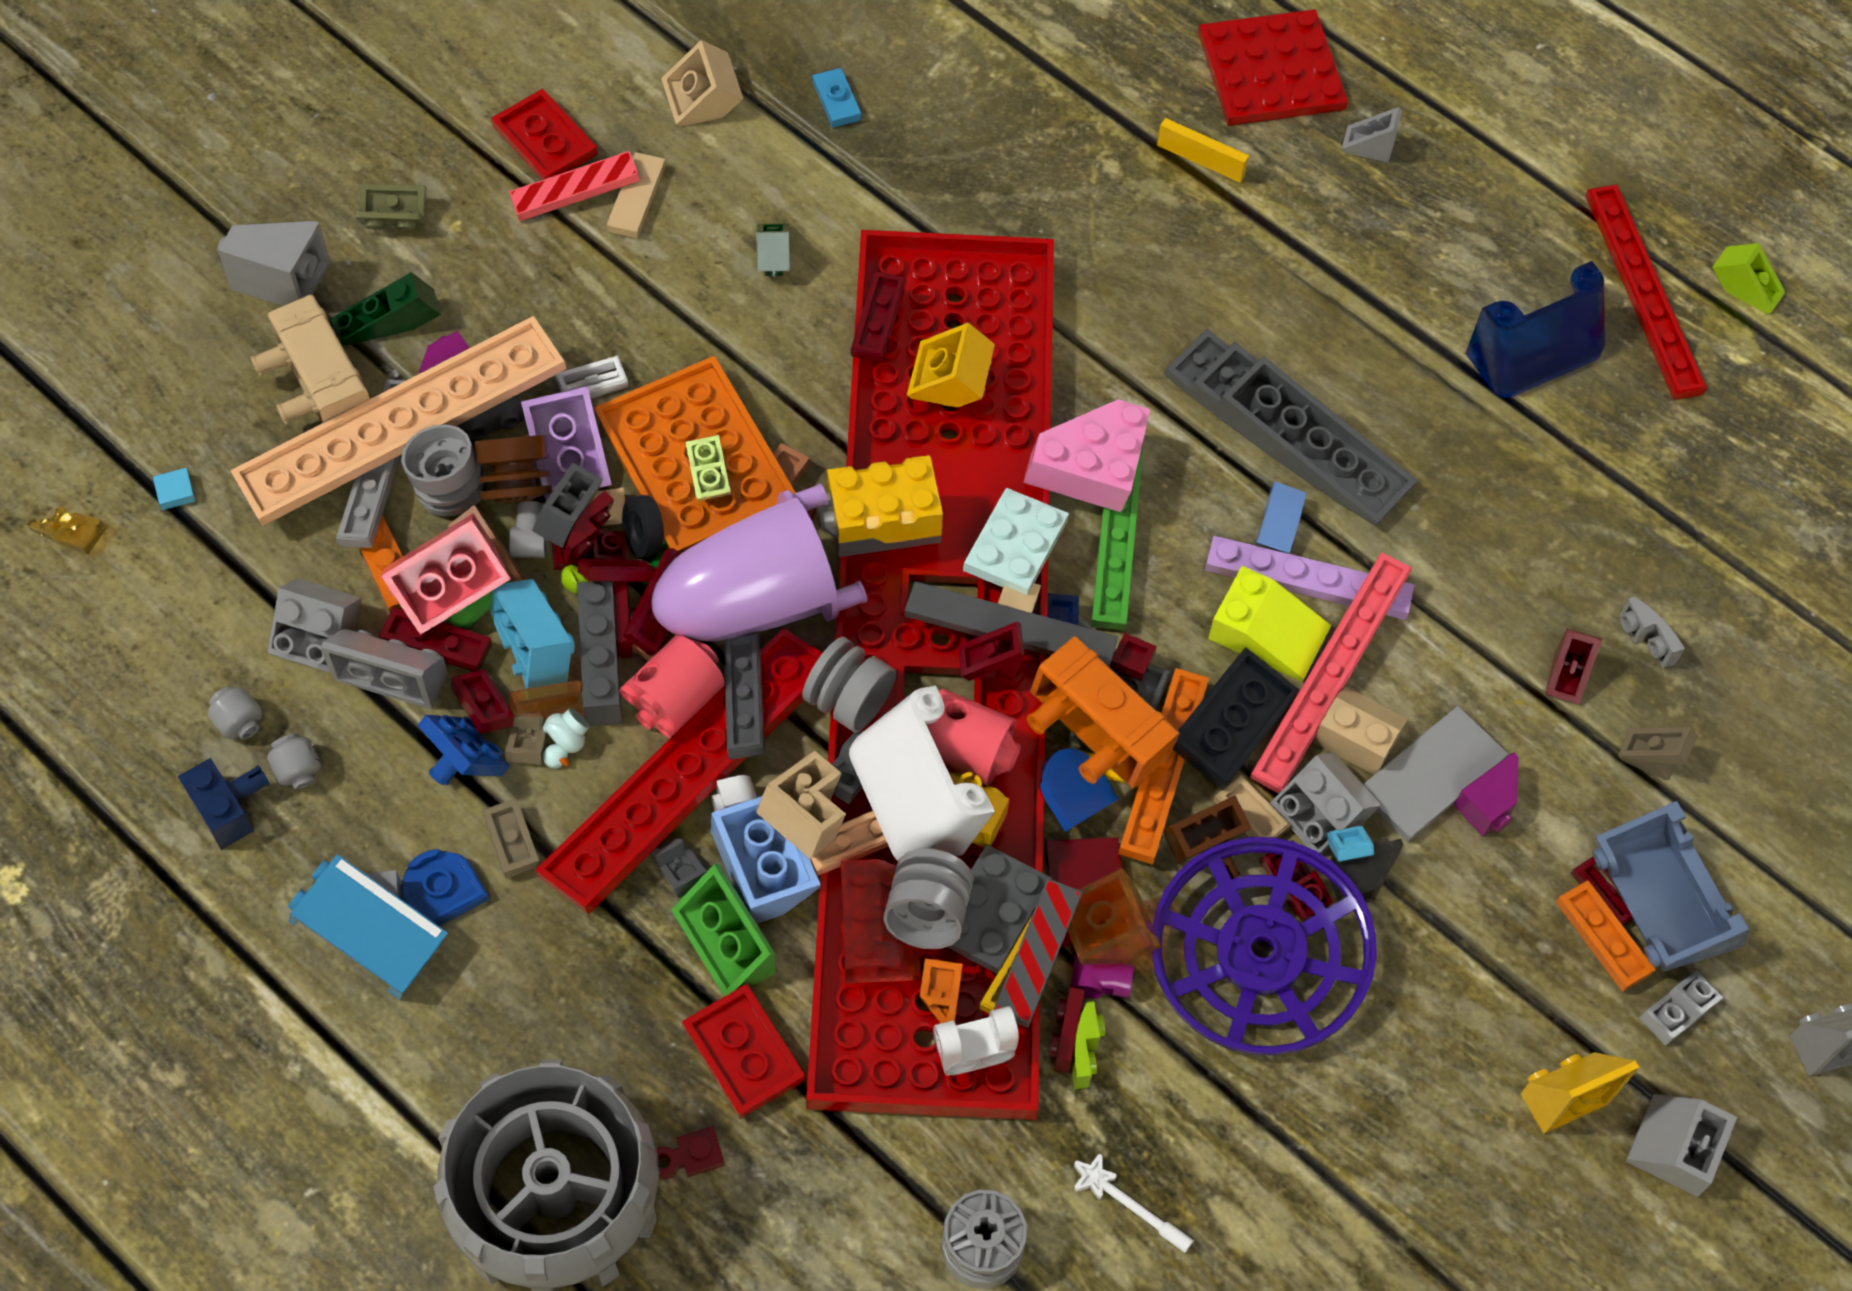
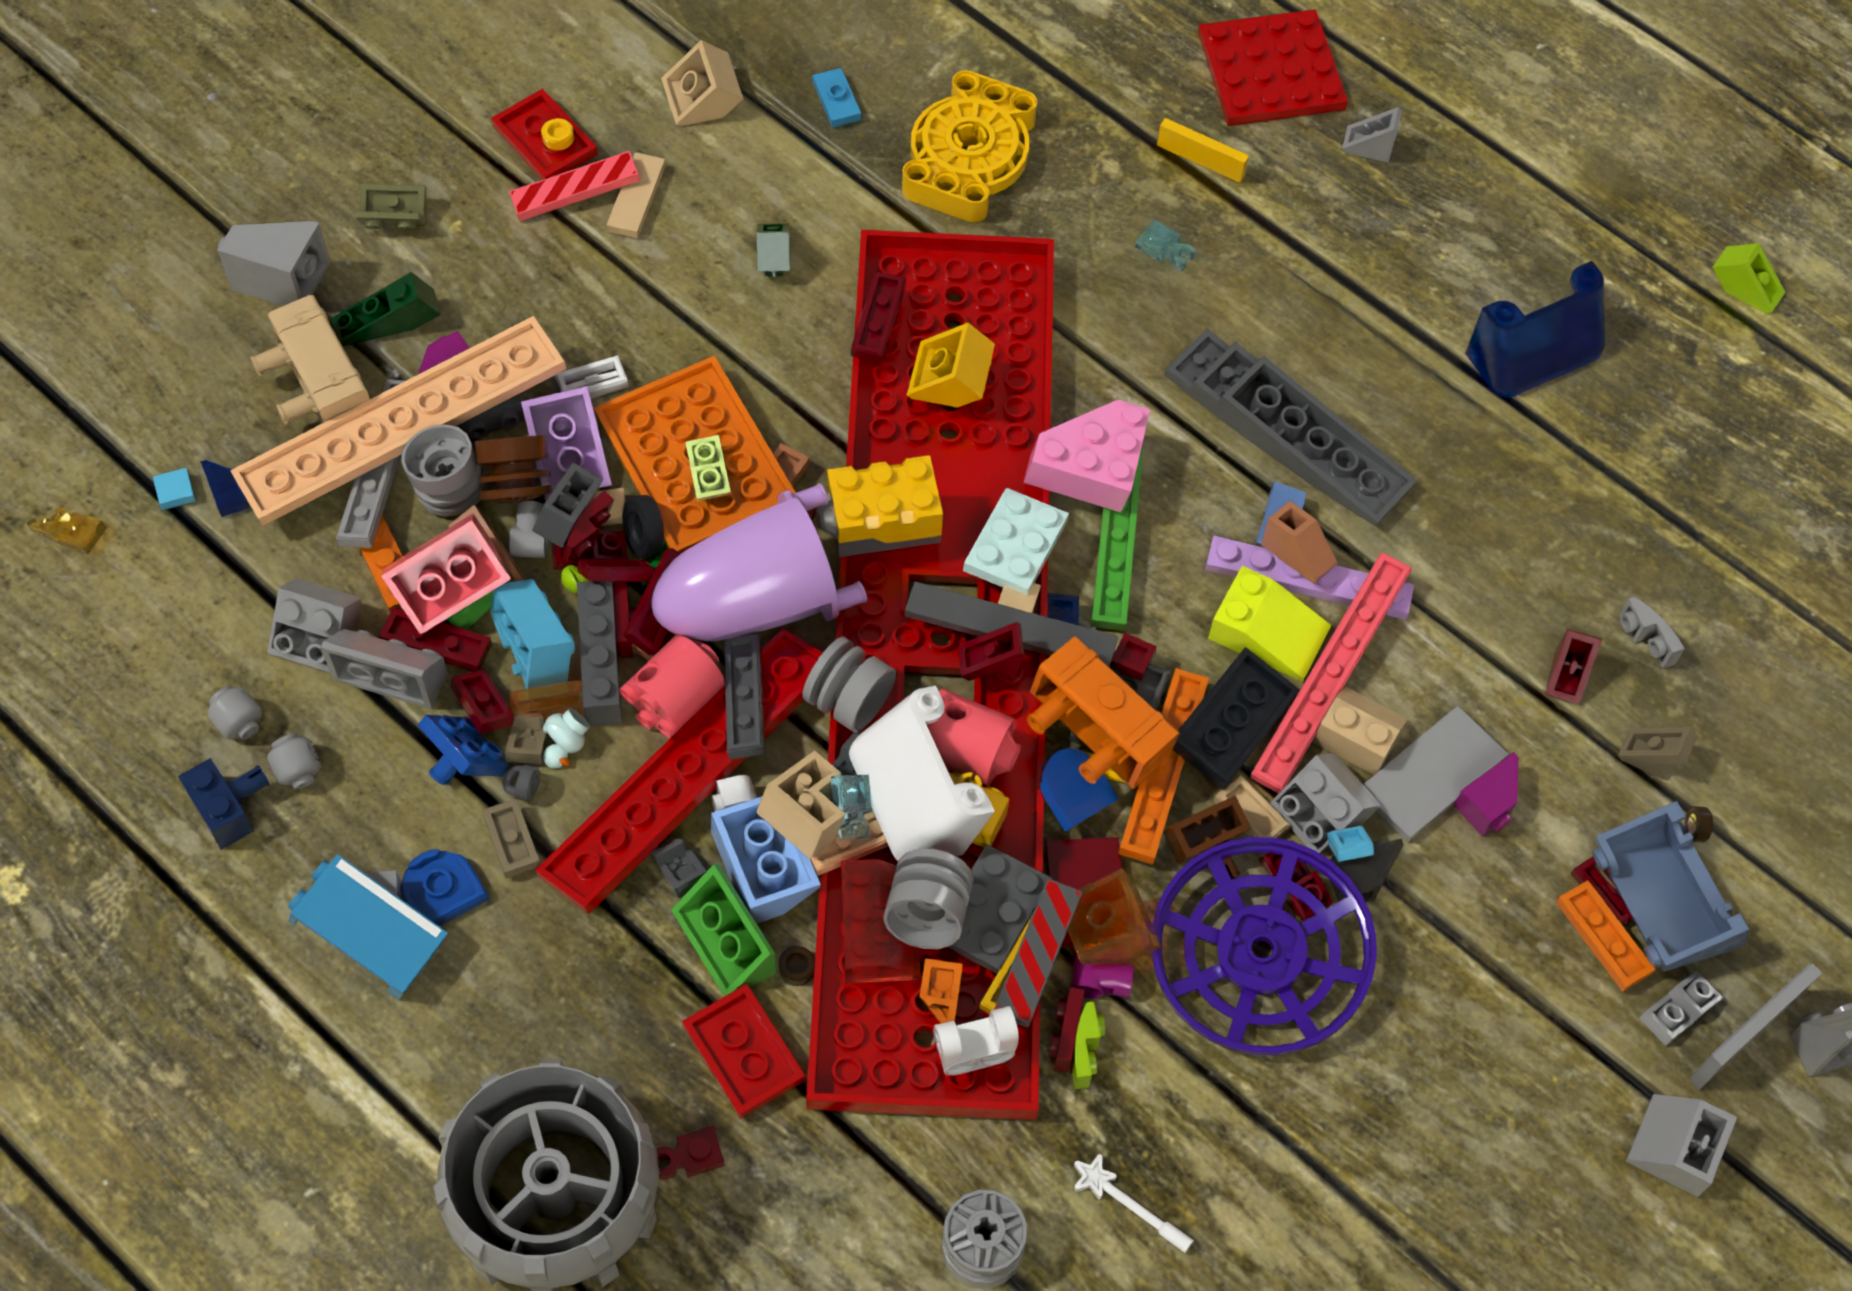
yellow slope [1521,1052,1640,1134] -> none
red tile [1585,184,1707,400] -> none
none -> clear blue tile [201,460,251,517]
none -> dark grey tile [502,764,541,802]
none -> yellow tile [541,118,574,150]
none -> dark brown tile [778,946,815,986]
none -> clear light blue plate [831,775,872,840]
none -> yellow piece [902,70,1037,223]
none -> clear light blue plate [1135,220,1196,271]
none -> nougat slope [1261,501,1337,584]
none -> dark brown tile [1685,806,1713,843]
none -> light grey tile [1690,963,1822,1091]

